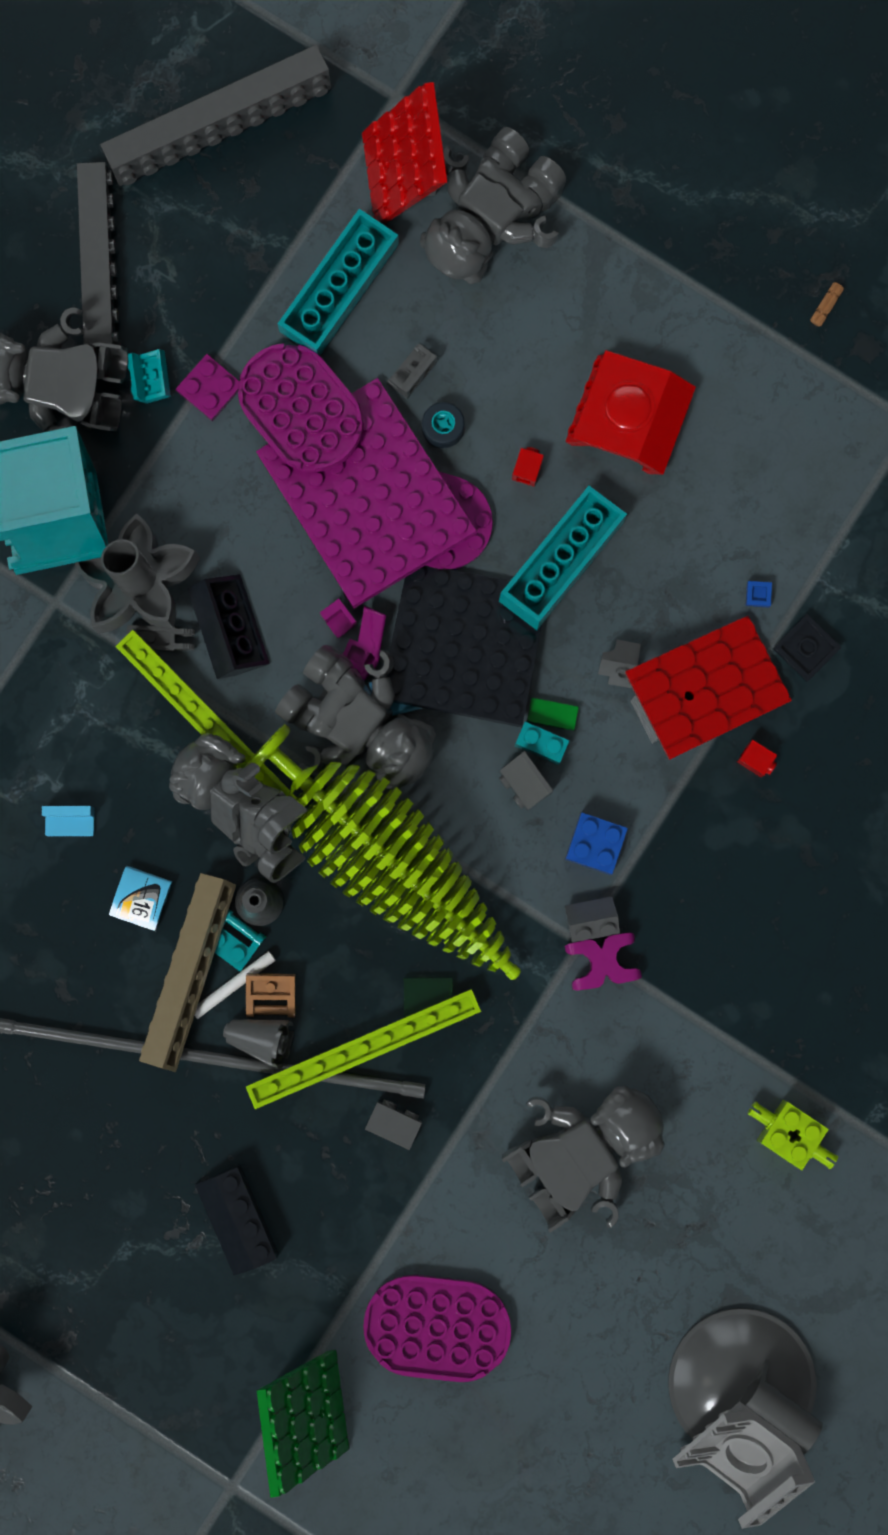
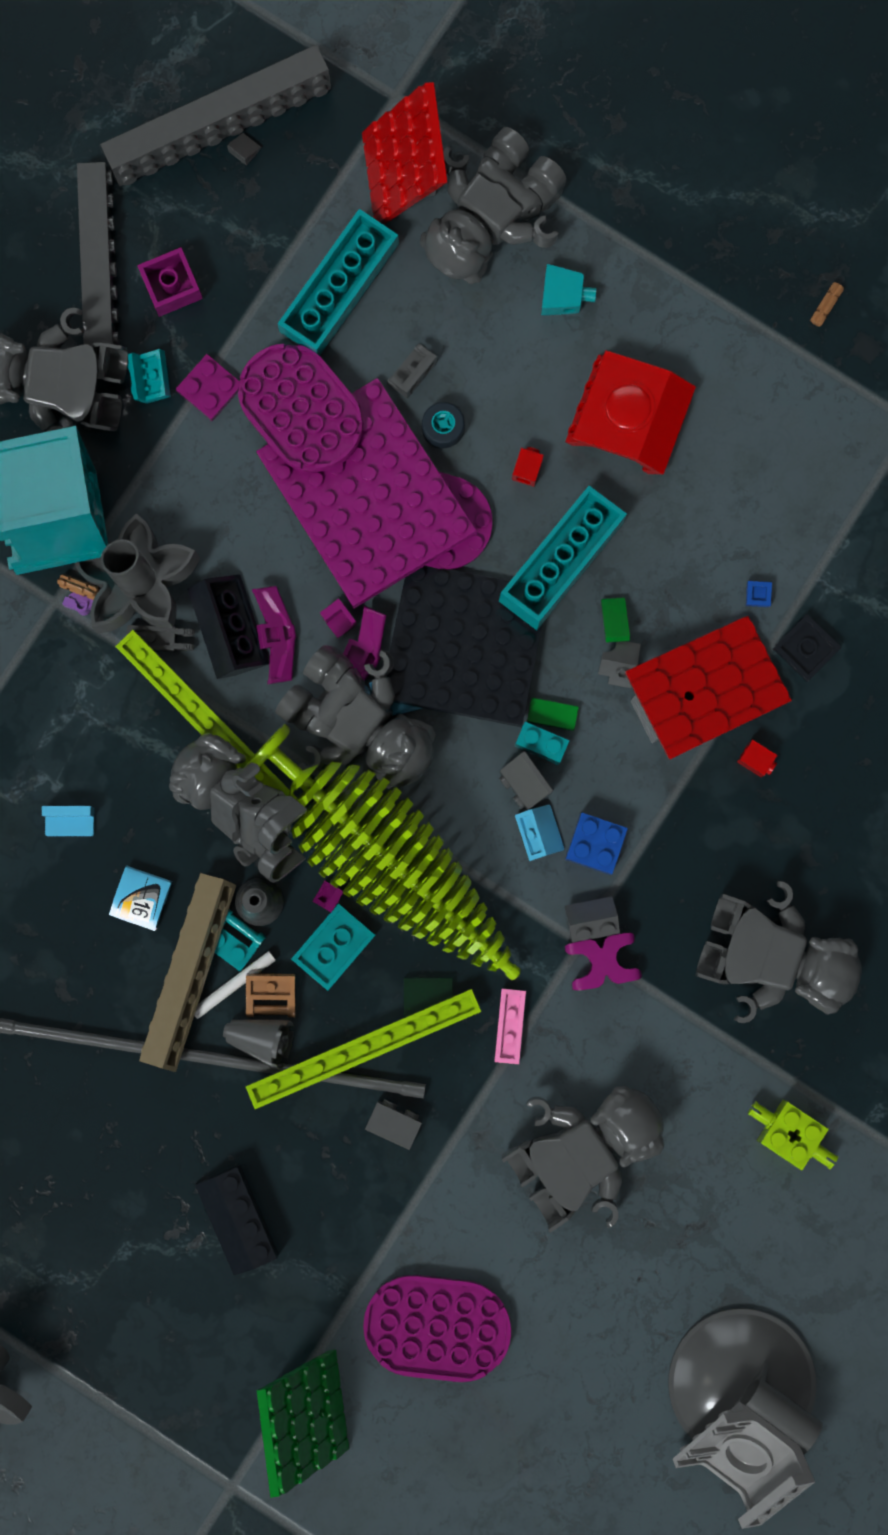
none -> medium nougat axle [57,574,99,600]
none -> medium lavender piece [62,592,93,616]
none -> magenta brick [137,247,203,317]
none -> dark grey slope [227,133,261,166]
none -> magenta plate [252,586,296,685]
none -> teal plate [291,904,375,991]
none -> magenta plate [313,881,343,913]
none -> bright pink plate [494,989,526,1064]
none -> medium azure panel [515,805,564,861]
none -> teal torso [541,264,597,315]
none -> green tile [601,598,630,642]
none -> dark grey piece [695,881,862,1023]

